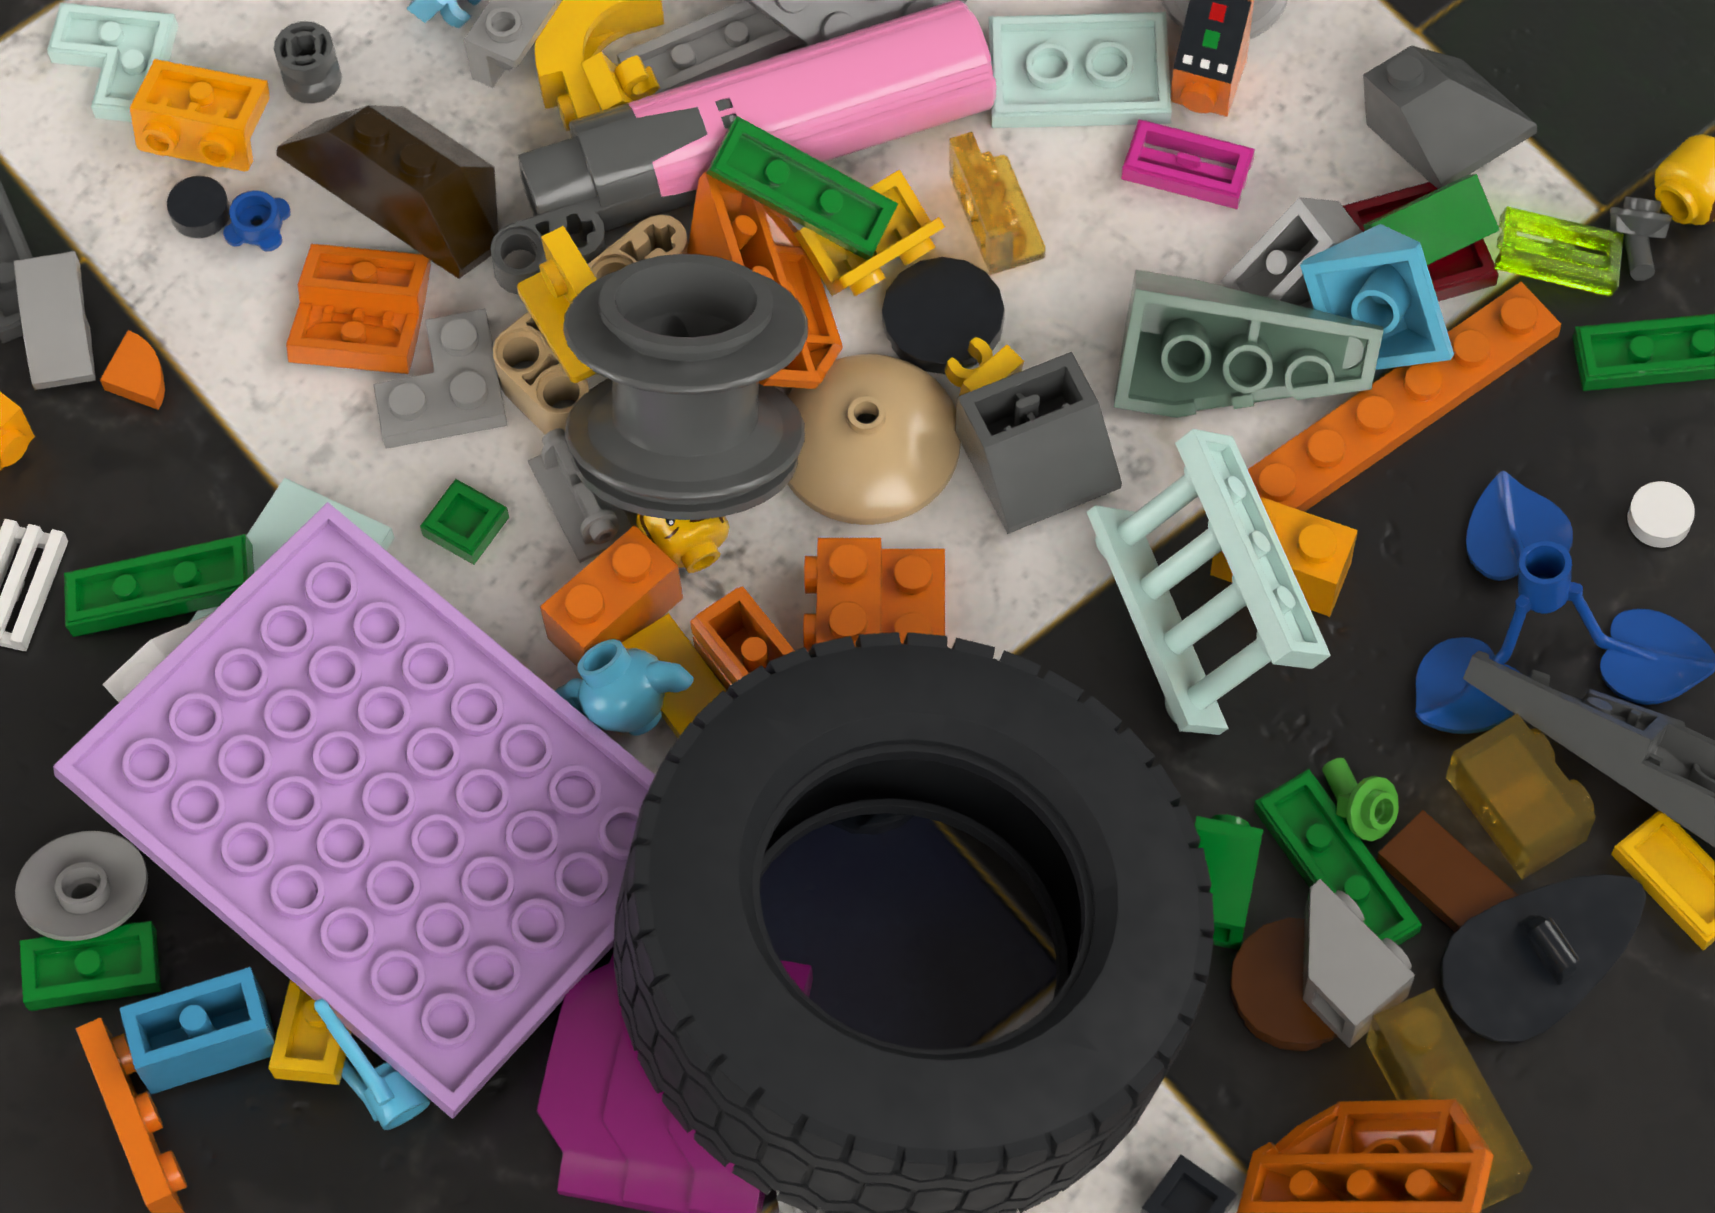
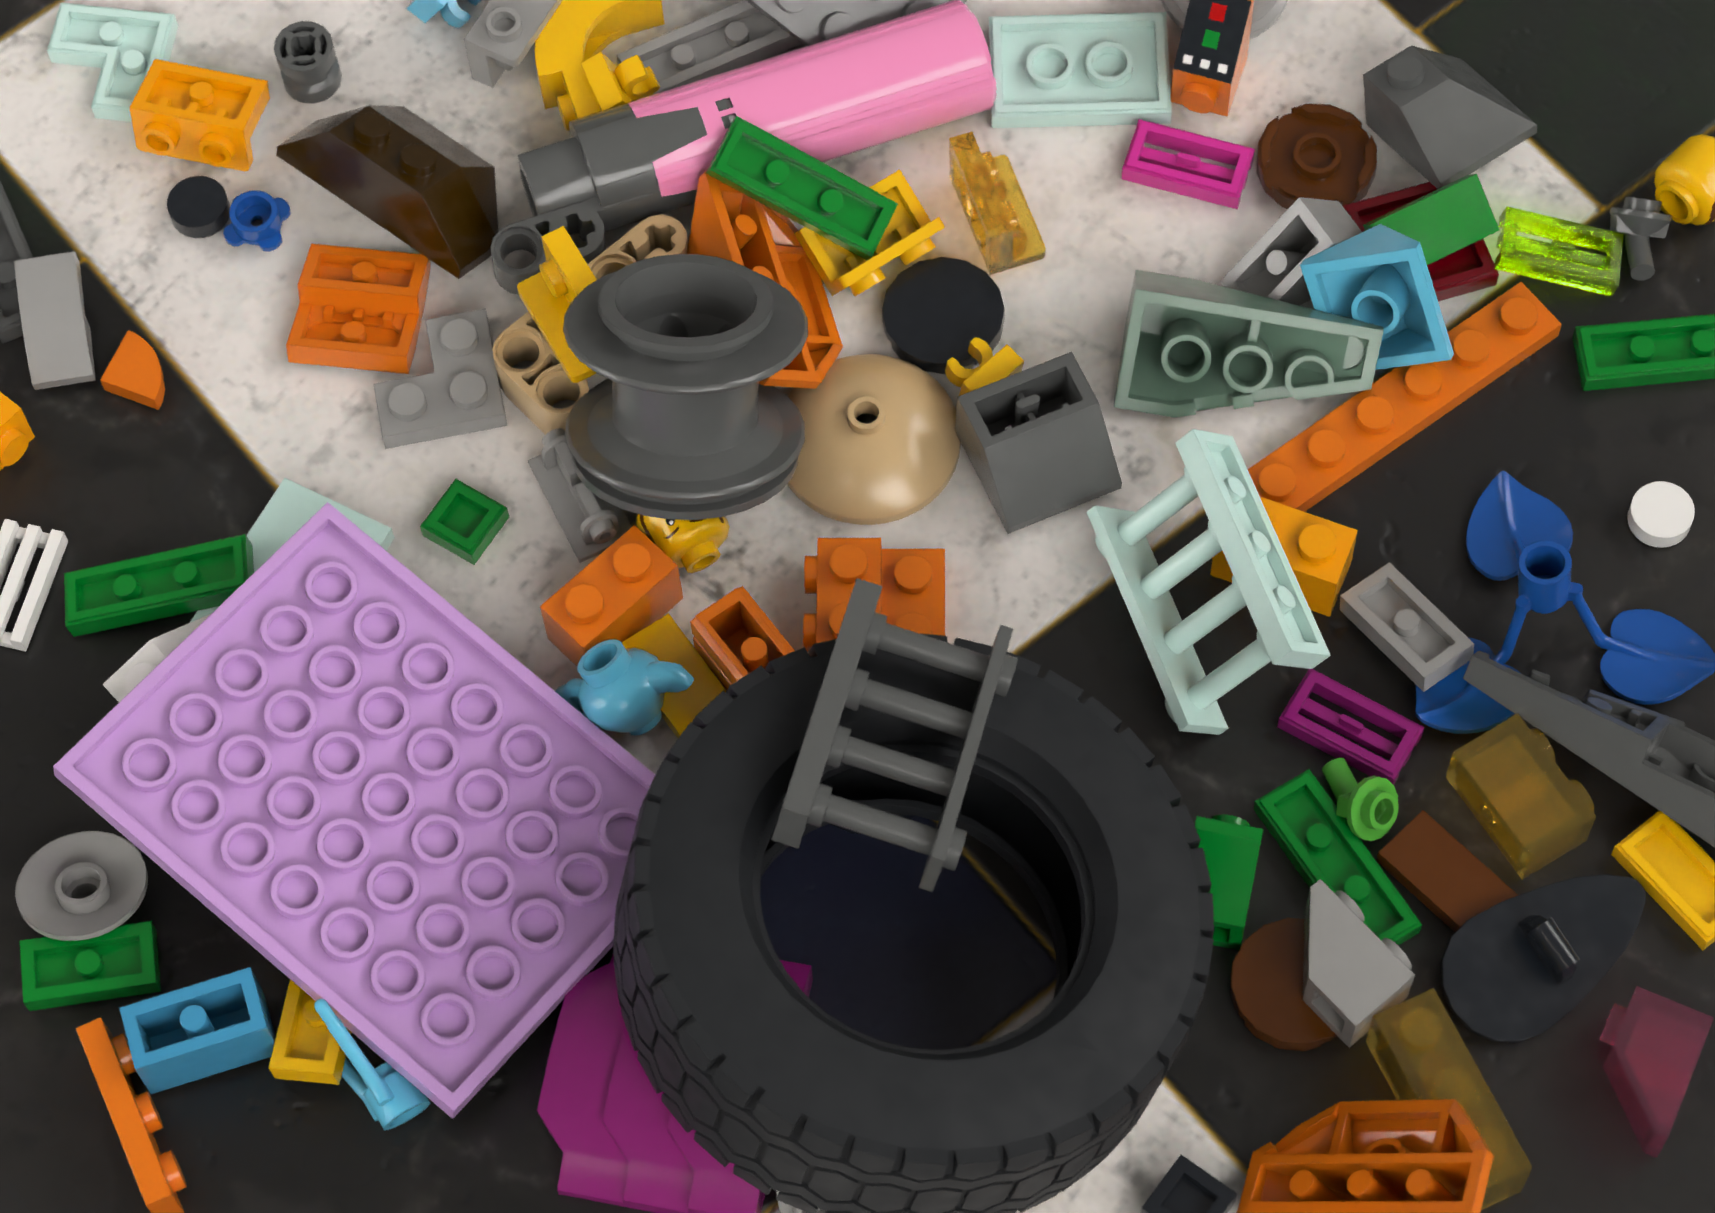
none -> dark grey fence [772,578,1018,892]
none -> reddish brown tile [1256,104,1377,209]
none -> magenta tile [1277,669,1424,785]
none -> light grey plate [1340,562,1474,692]
none -> clear pink slope [1599,986,1714,1158]

